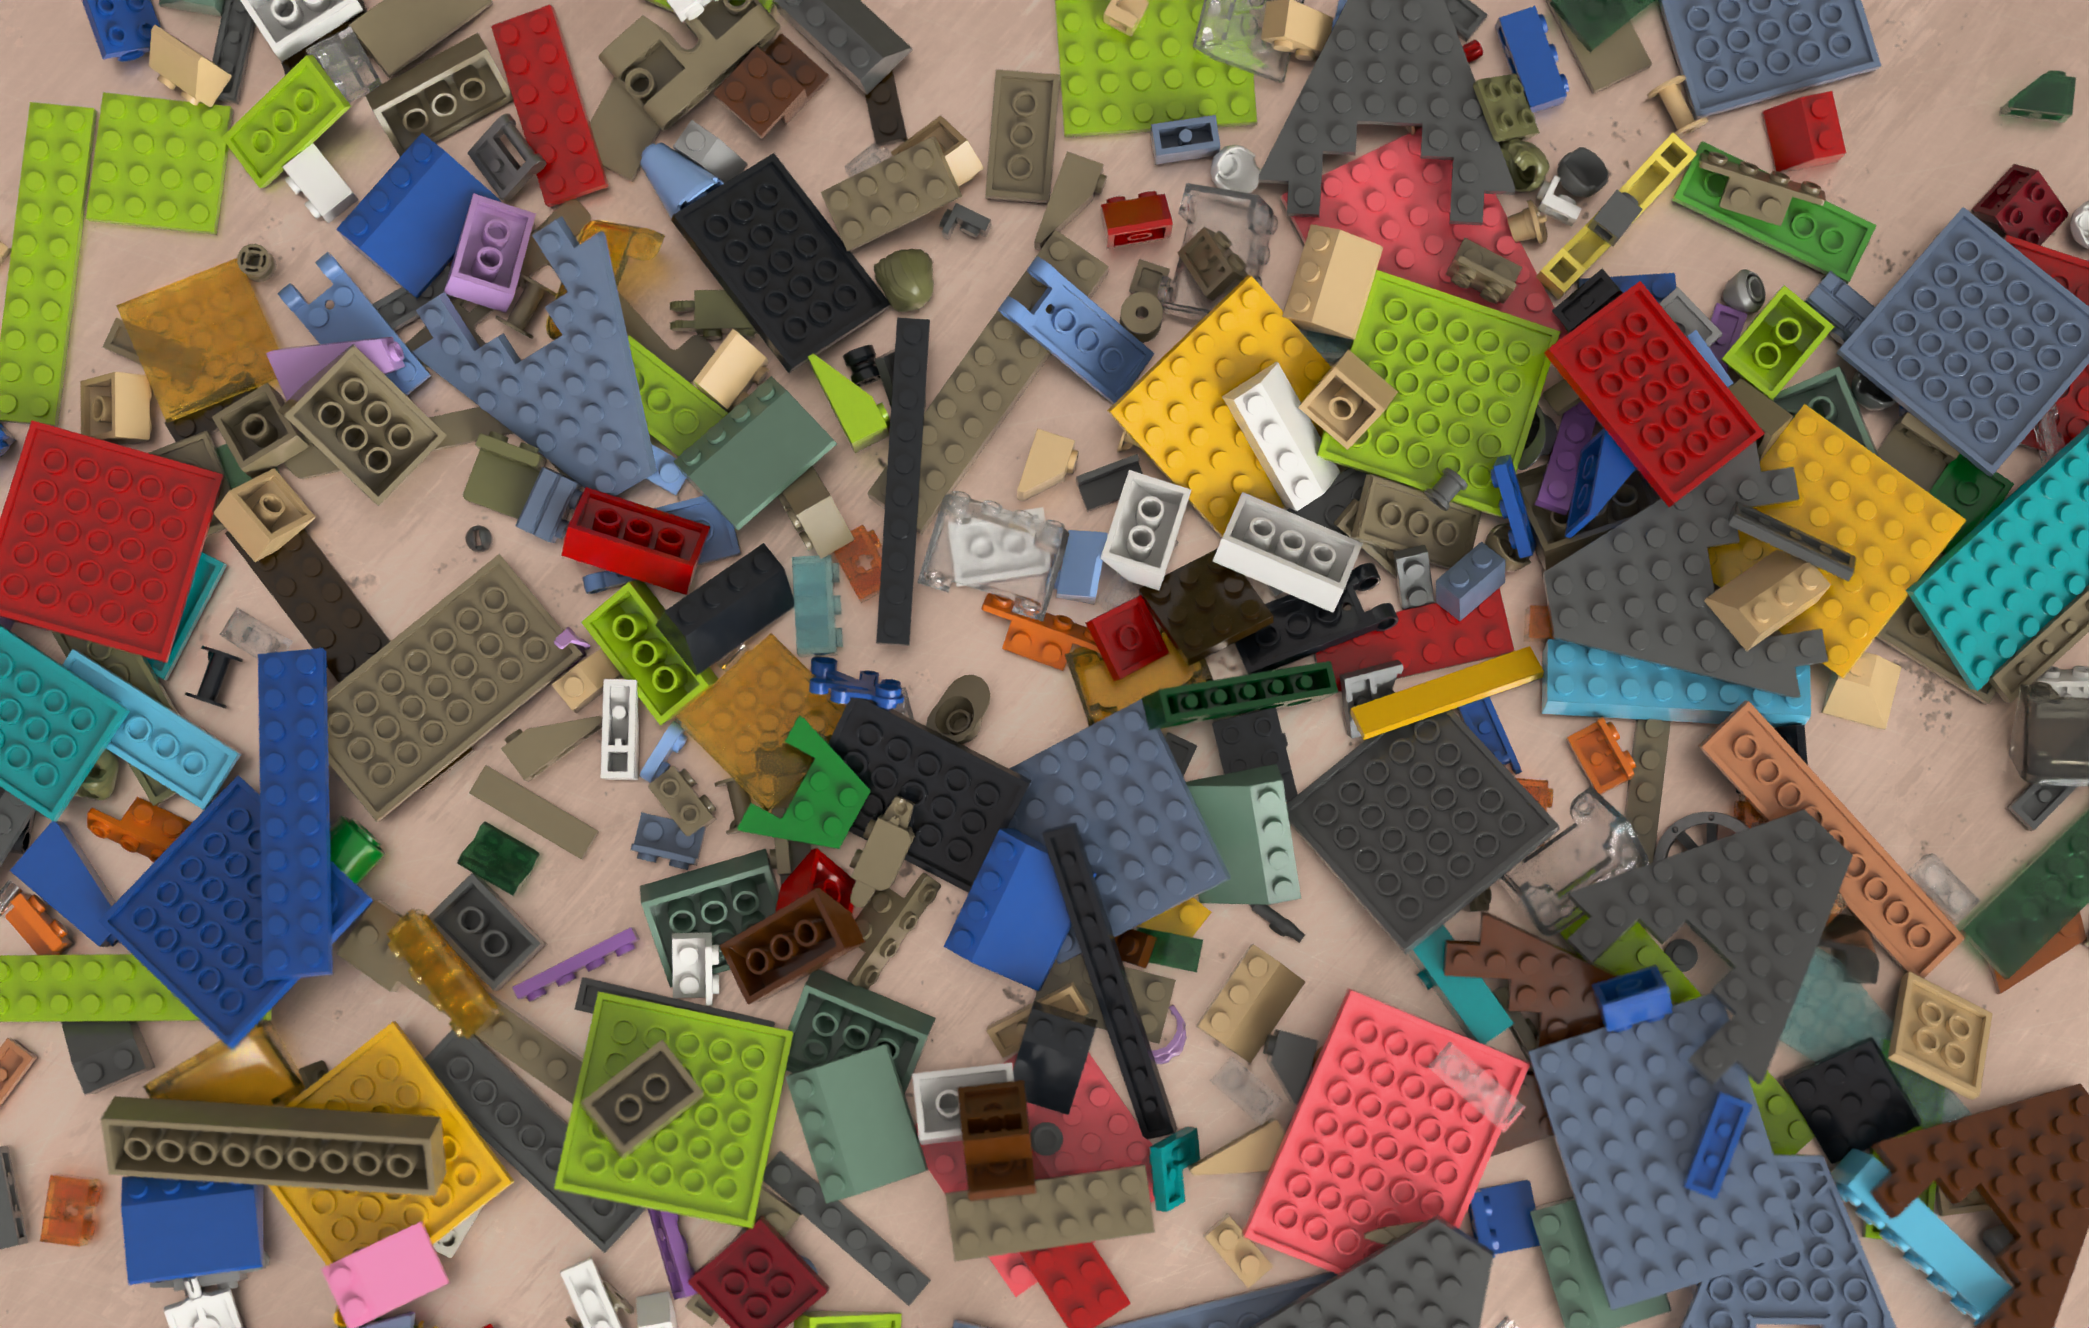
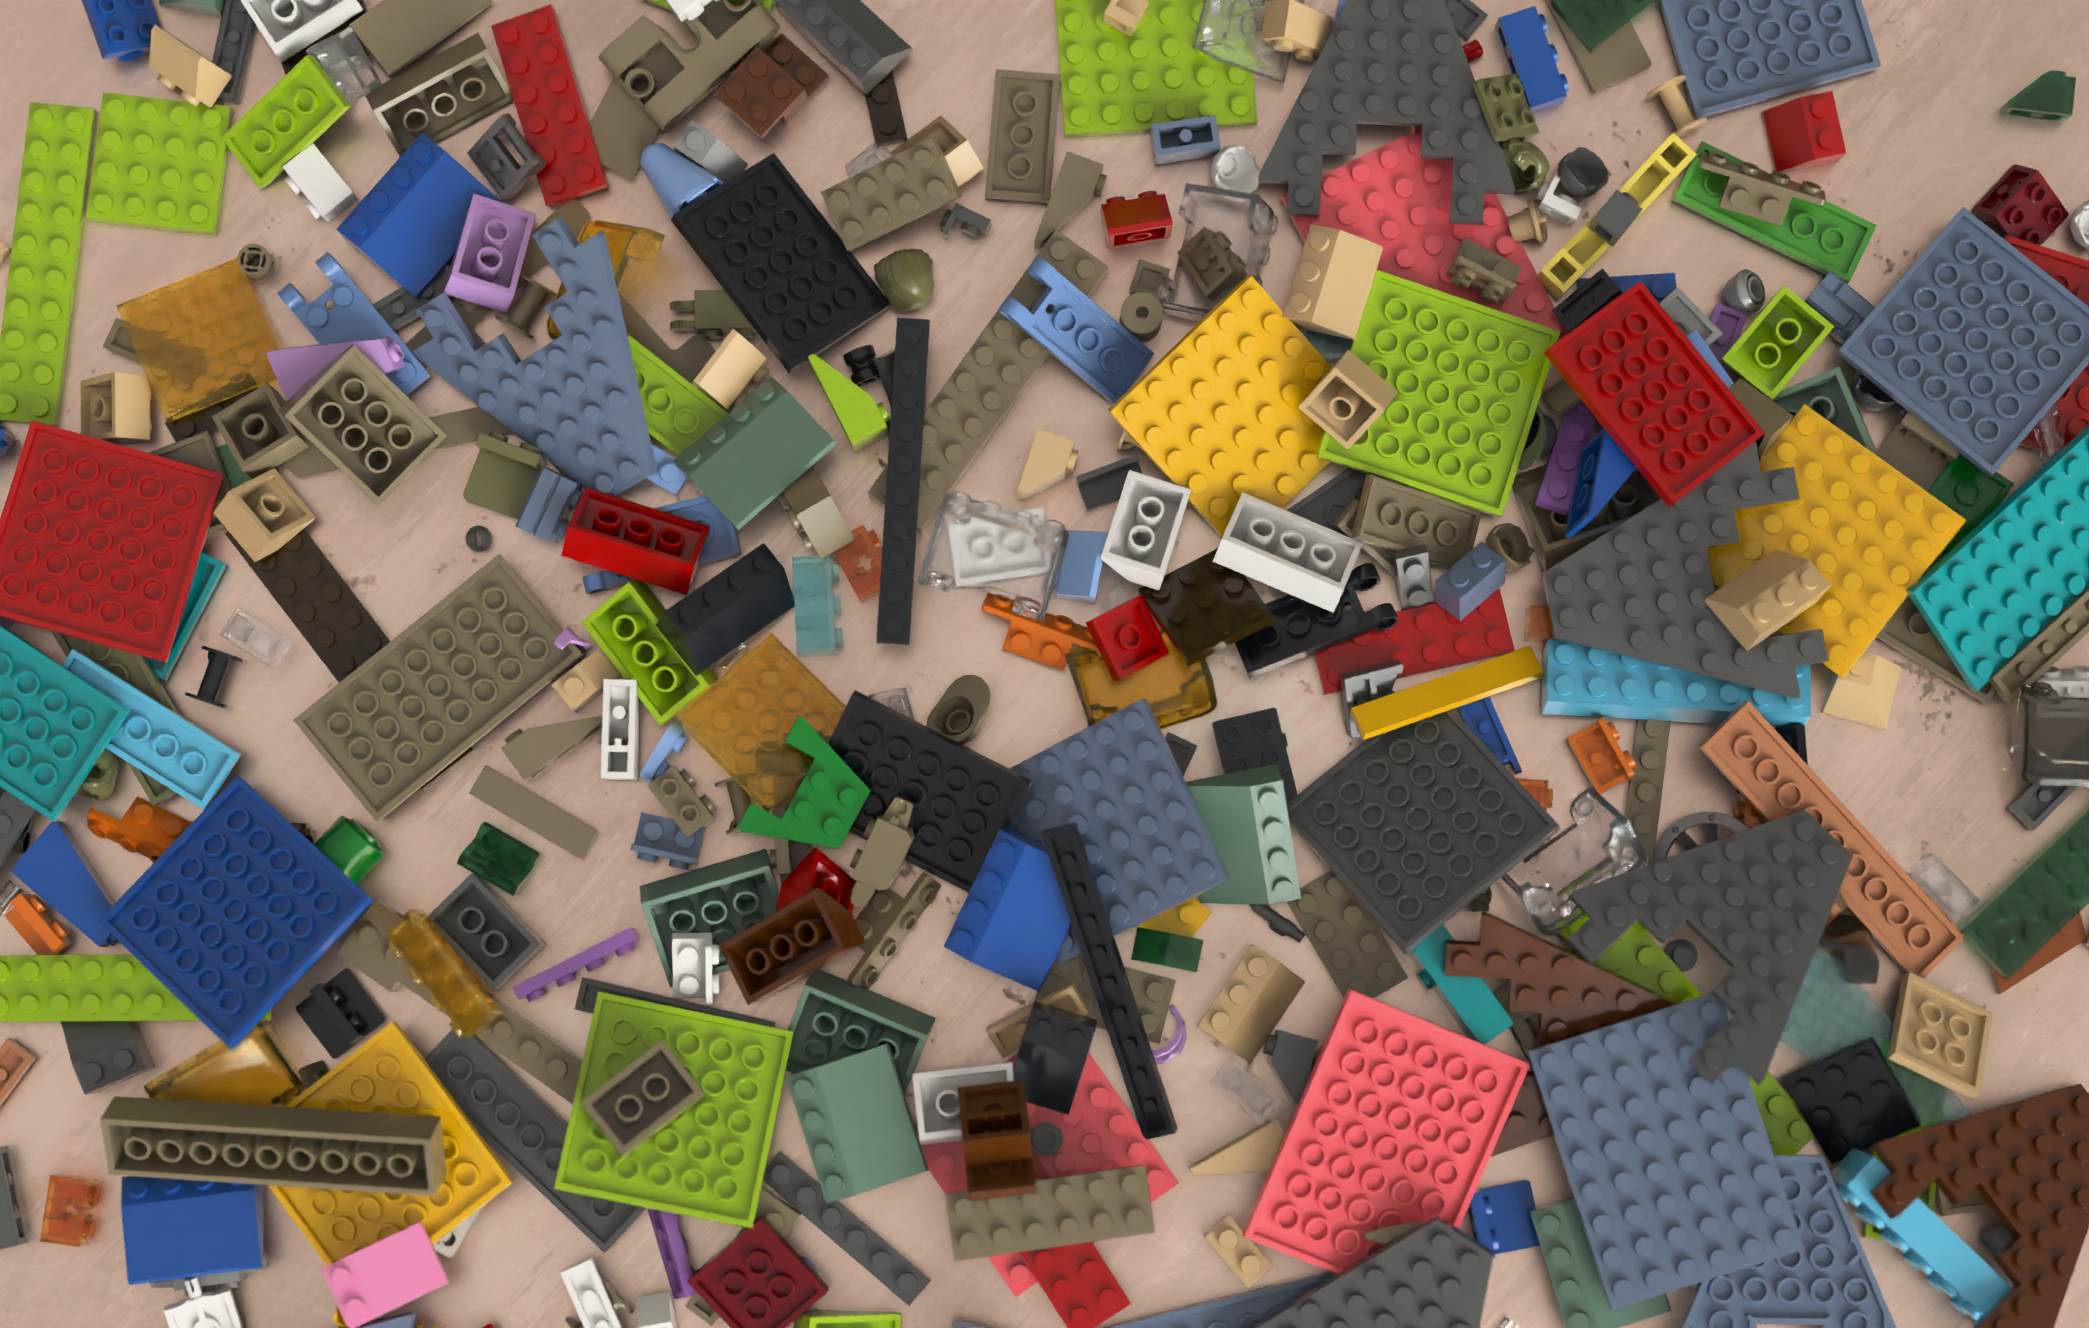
blue plate [258,648,333,981] -> none
blue plant [809,657,904,709] -> none
reddish brown bracket [1114,929,1157,969] -> none
dark green brick [1142,661,1338,730] -> none
teal plate [1149,1127,1200,1212] -> none
white slope [1222,362,1340,511] -> none
dark grey bush [1424,467,1468,511] -> none
clear plate [1428,1041,1526,1133] -> none
blue plate [1491,454,1537,558] -> none
blue slope [1592,965,1672,1032] -> none
blue plate [1682,1091,1752,1199] -> none
dark grey tile [1728,502,1856,582] -> none
none -> black bracket [295,968,386,1059]
none -> dark tan plate [1286,870,1408,999]

